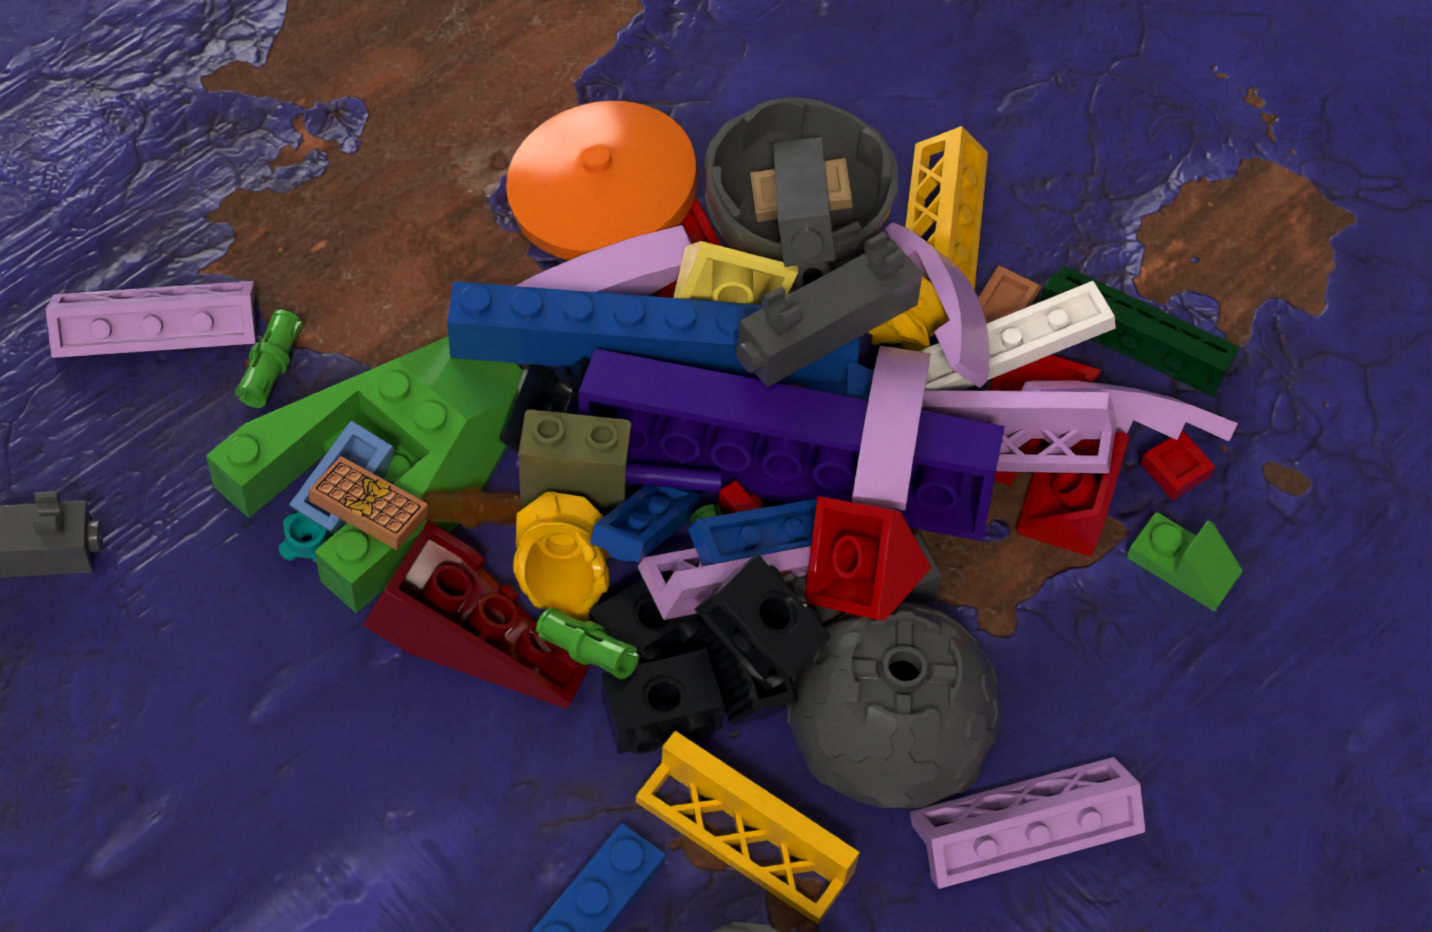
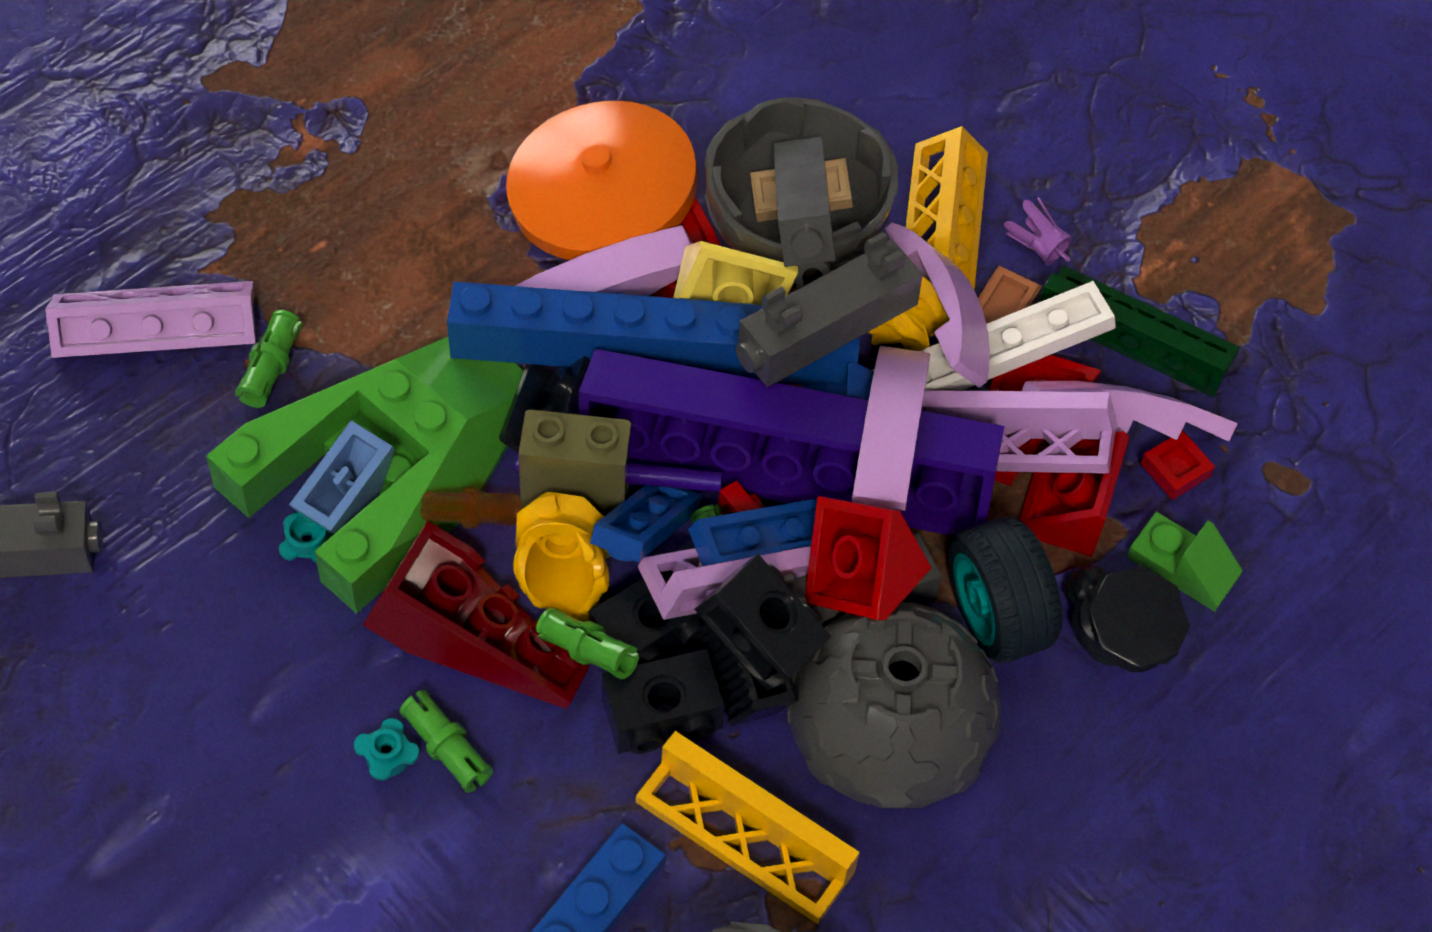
nougat tile [309,456,428,550] -> none
lavender fence [910,757,1146,889] -> none
none -> teal plate [354,718,419,781]
none -> bright green pin [399,690,493,793]
none -> black wheel [948,516,1063,663]
none -> medium lavender piece [1004,197,1073,265]
none -> black piece [1064,565,1190,672]

